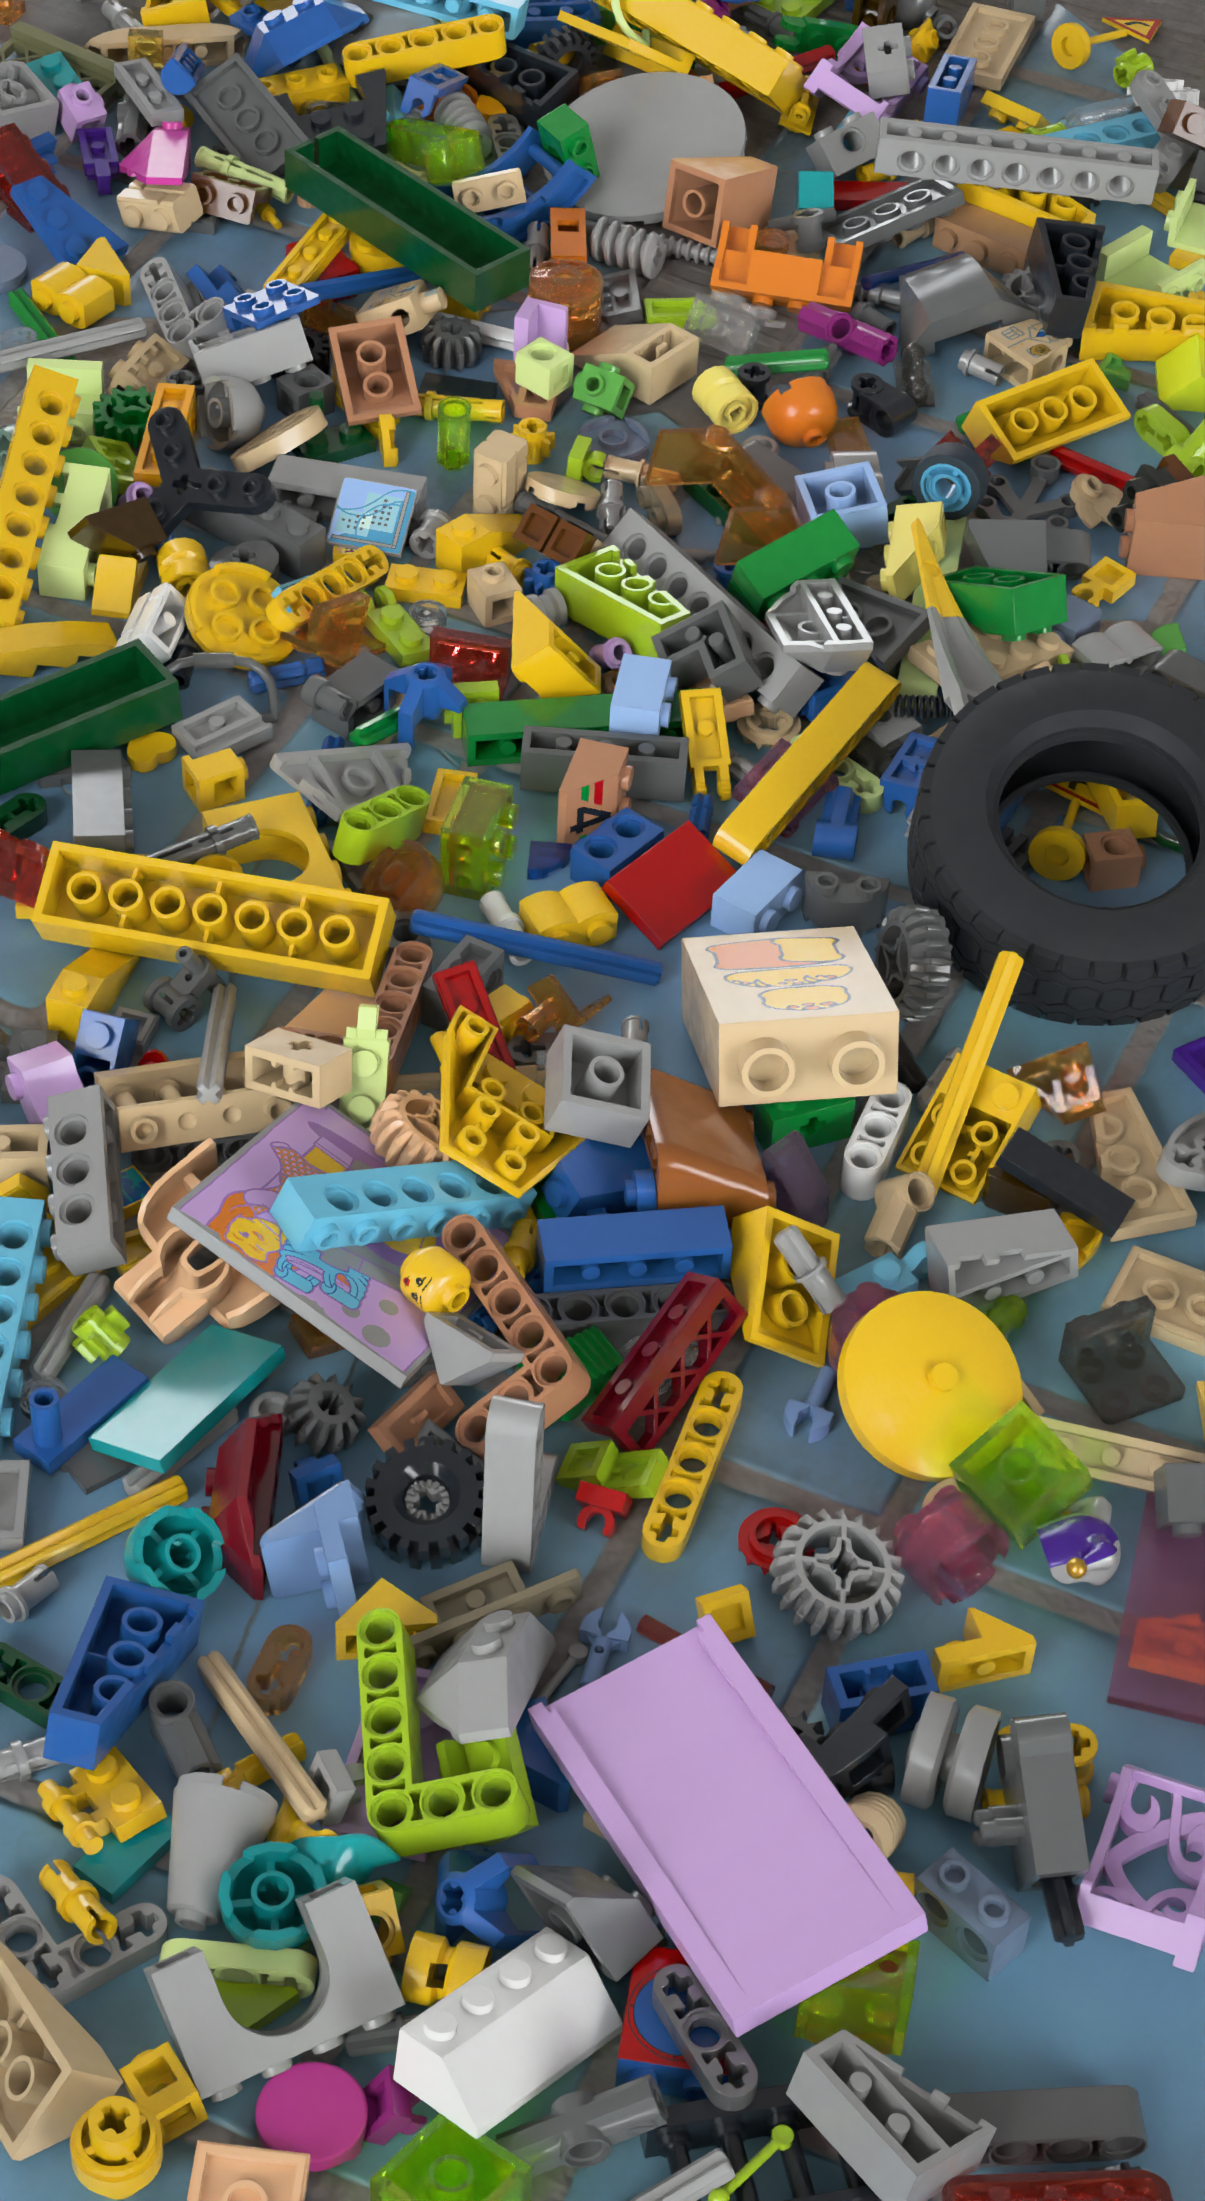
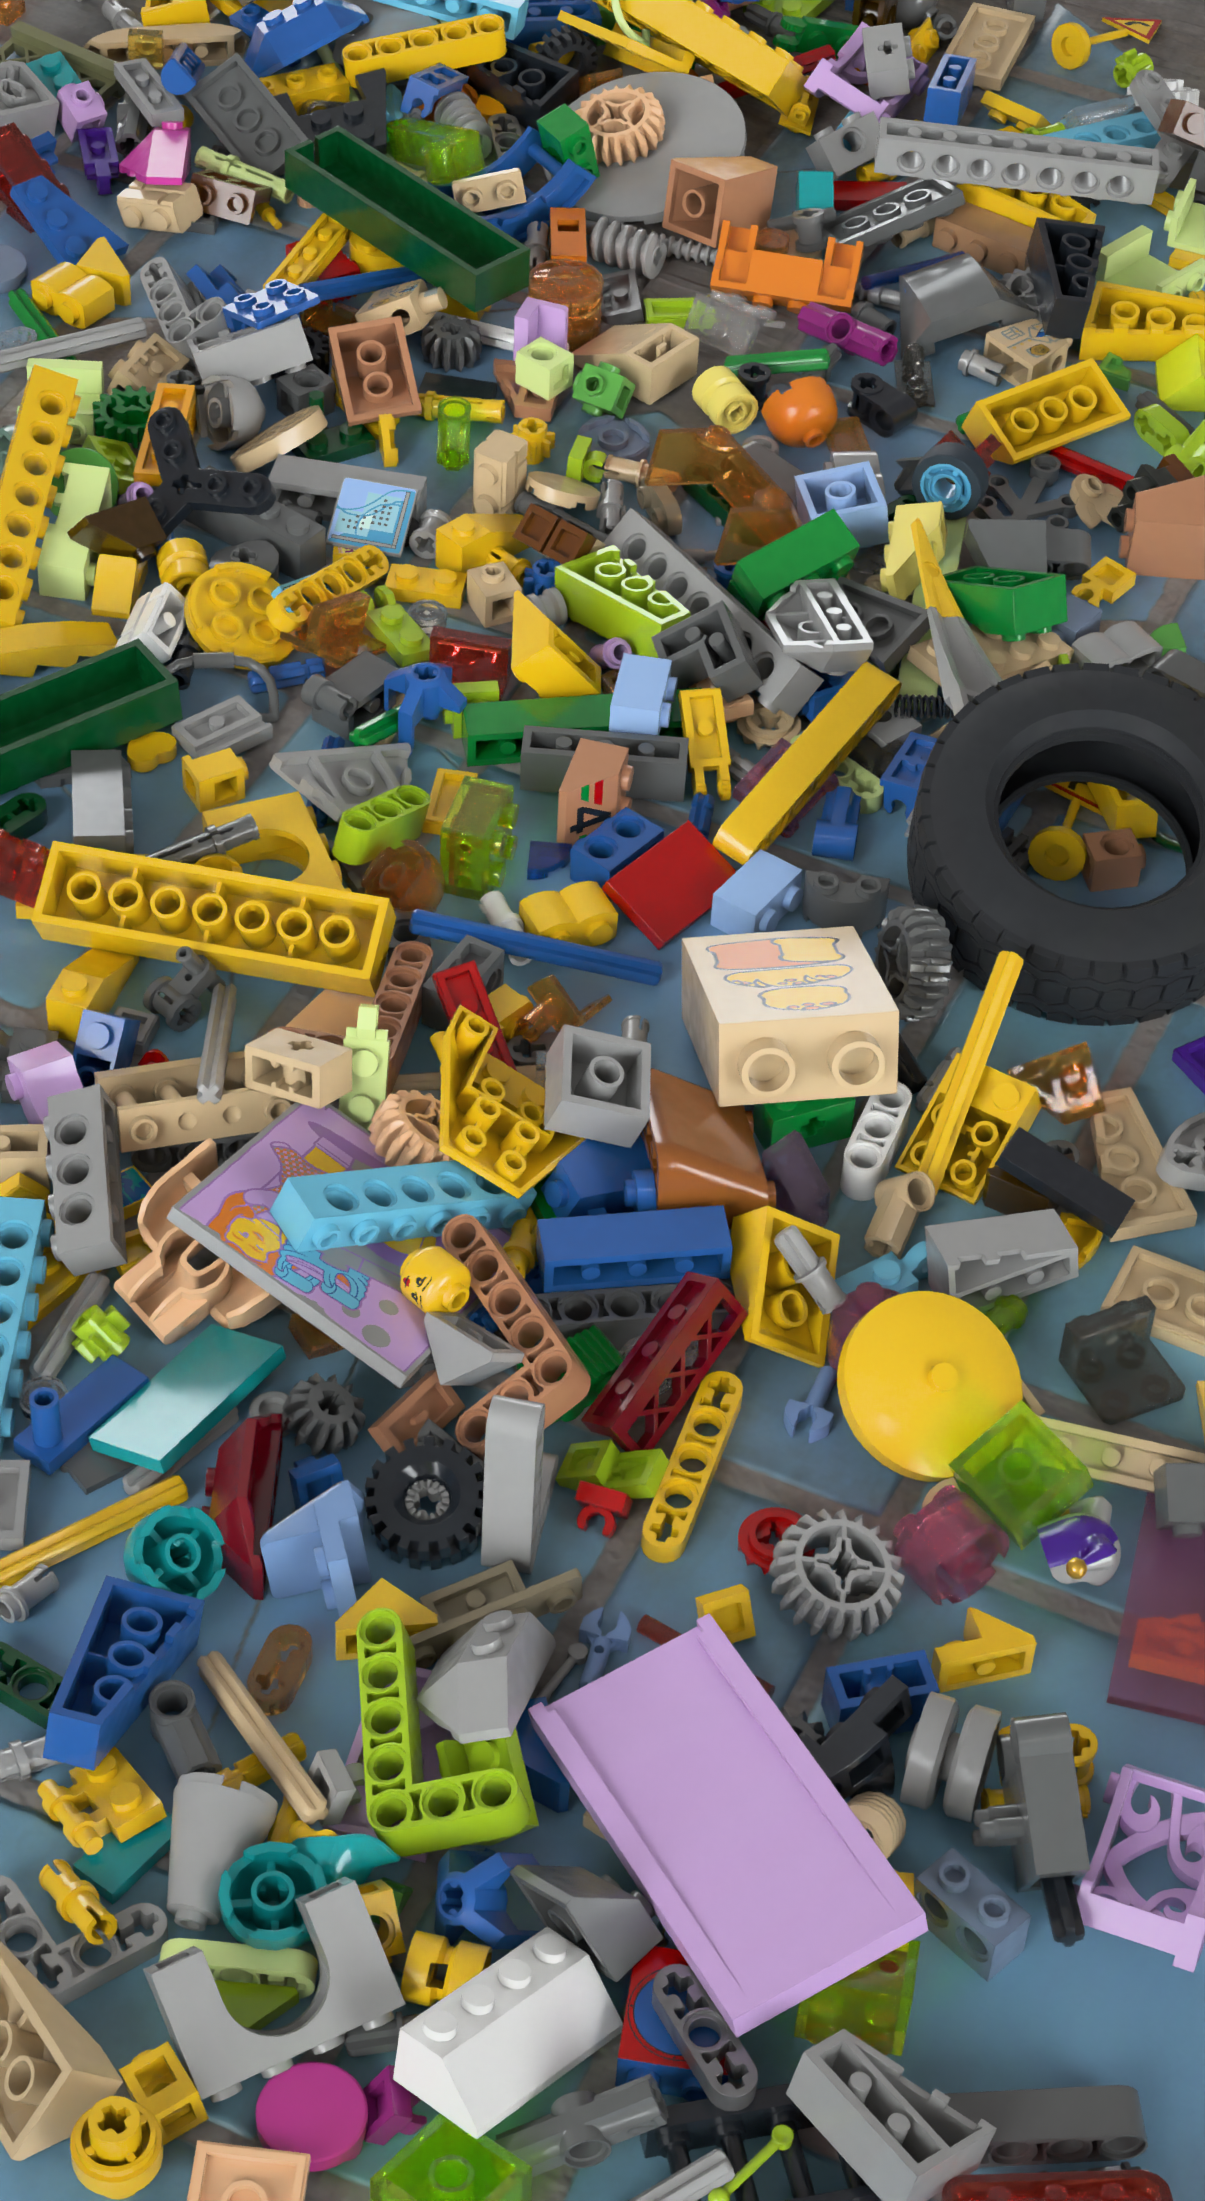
none -> light nougat gear [575,84,666,167]

